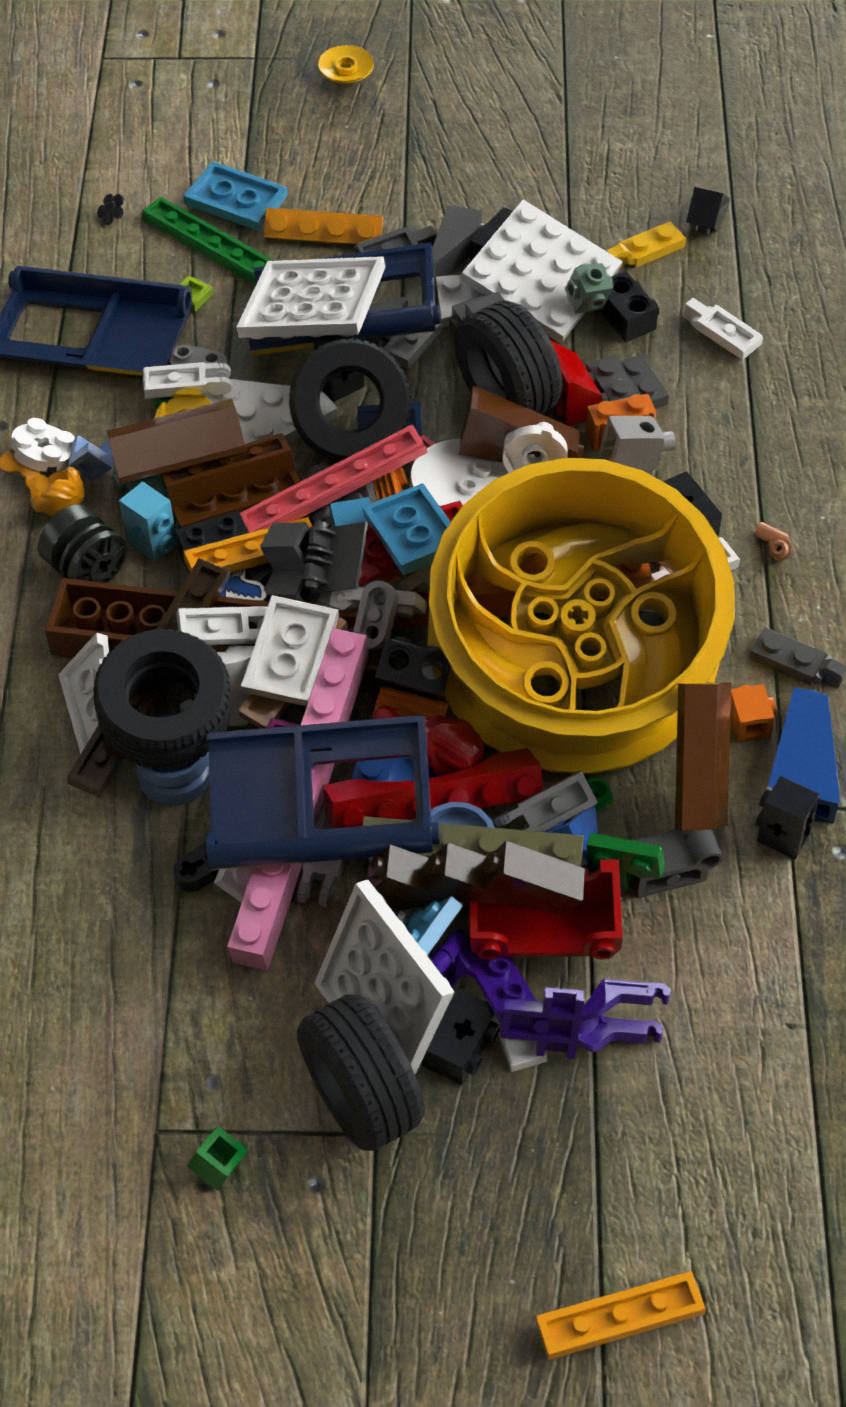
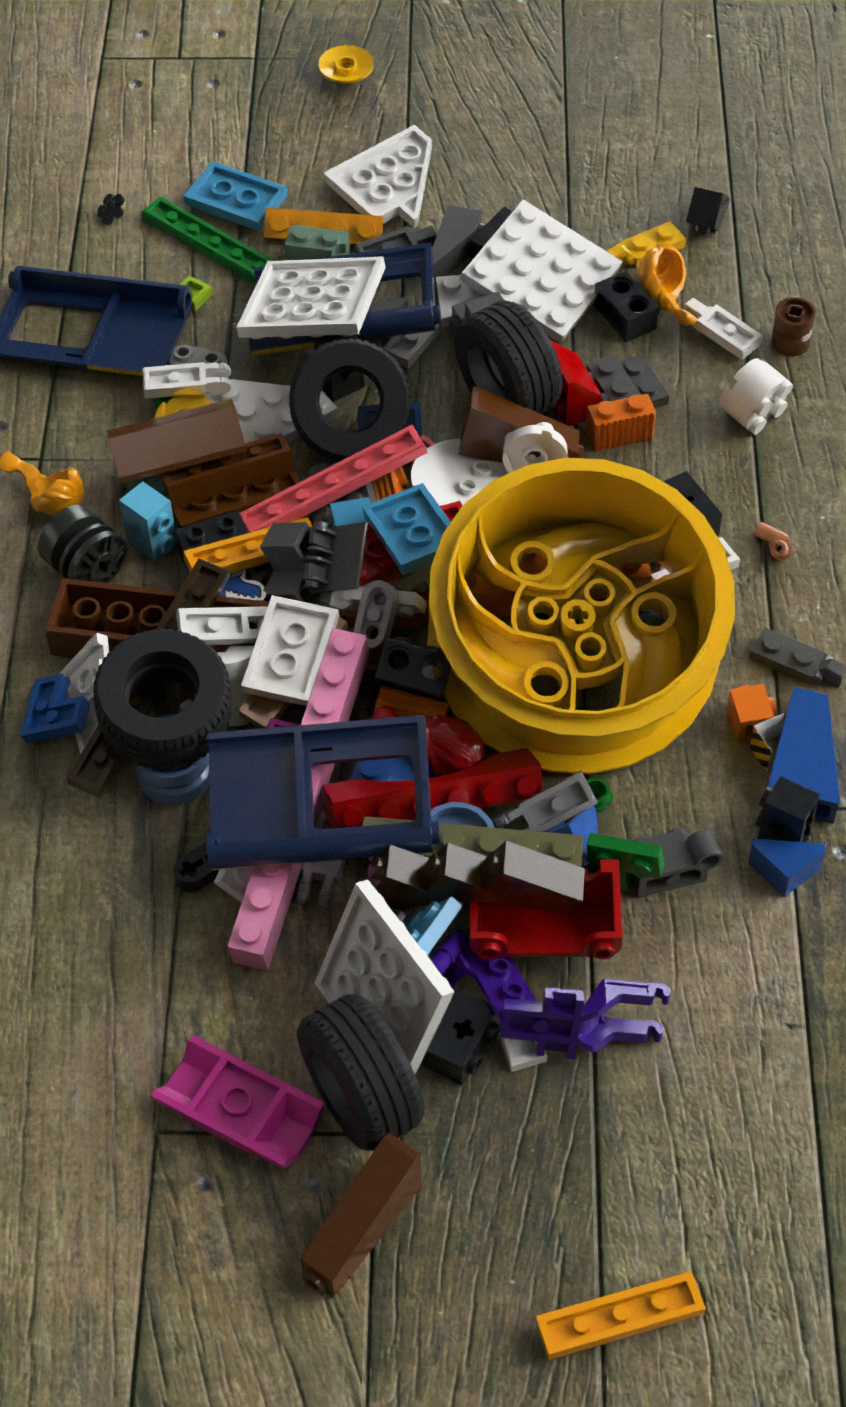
white plate [10,418,75,472] -> none
medium blue panel [68,436,114,482] -> none
green plate [187,1126,248,1191] -> none
sand green brick [565,263,613,314] -> none
light grey torso [597,416,676,472] -> none
reddish brown slope [675,682,731,830] -> none
none -> blue plate [20,674,91,743]
none -> dark pink piece [150,1035,324,1169]
none -> sand green hinge [284,225,350,260]
none -> reddish brown slope [300,1132,421,1297]
none -> white wing [324,125,432,228]
none -> light orange hair [637,244,697,326]
none -> white brick [719,358,793,435]
none -> blue slope [749,839,826,897]
none -> sticker [750,713,784,773]
none -> reddish brown wheel [771,297,816,356]

